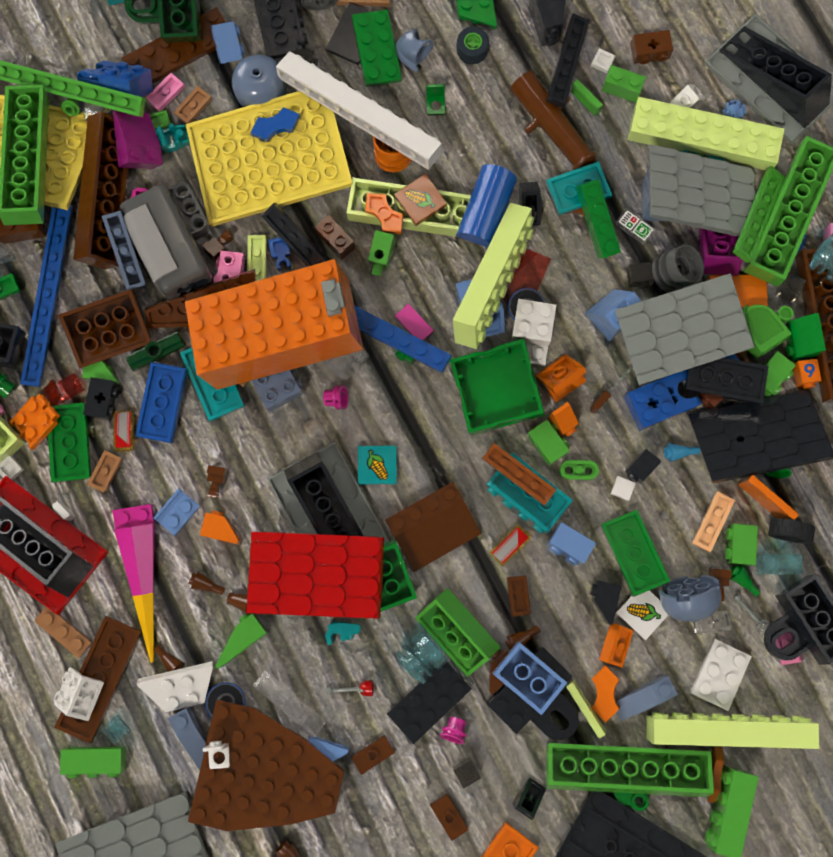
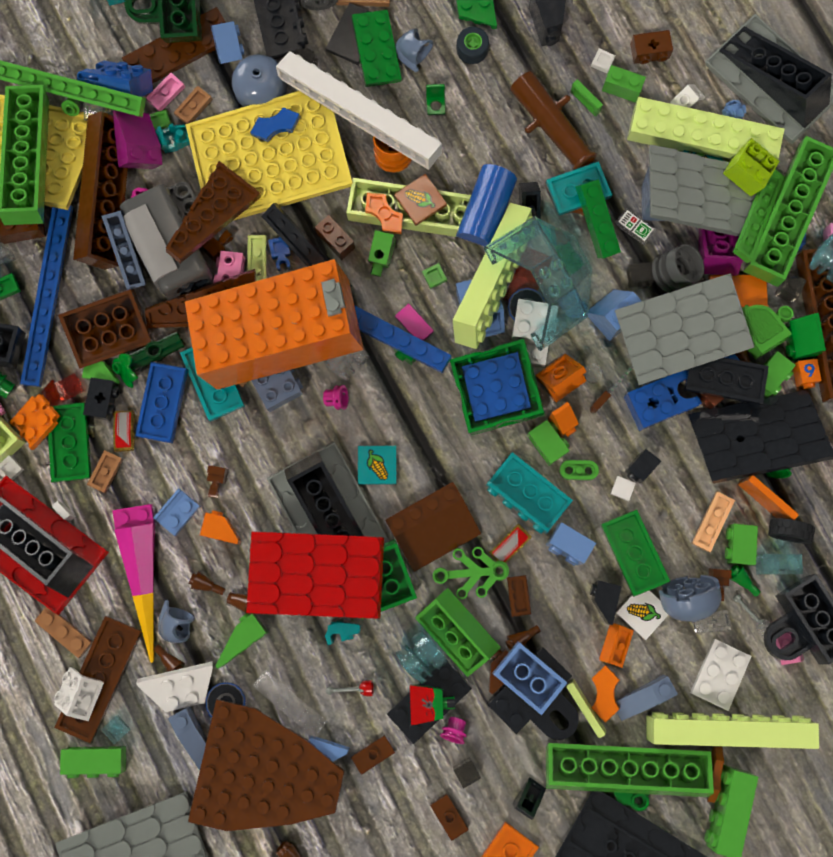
white bracket [203,741,230,769] -> none
dark orange plate [482,443,556,506] -> none
black plate [546,14,589,108] -> none
dark azure cone [663,443,700,462] -> none
none -> green plate [112,353,138,388]
none -> sand blue piece [158,600,195,643]
none -> reddish brown wing [166,161,261,264]
none -> torso [410,684,455,725]
none -> bright green plate [422,263,447,289]
none -> bright green plant [433,546,509,599]
none -> blue plate [462,352,532,422]
none -> clear light blue windscreen [484,216,592,351]
none -> lime slope [723,138,780,197]

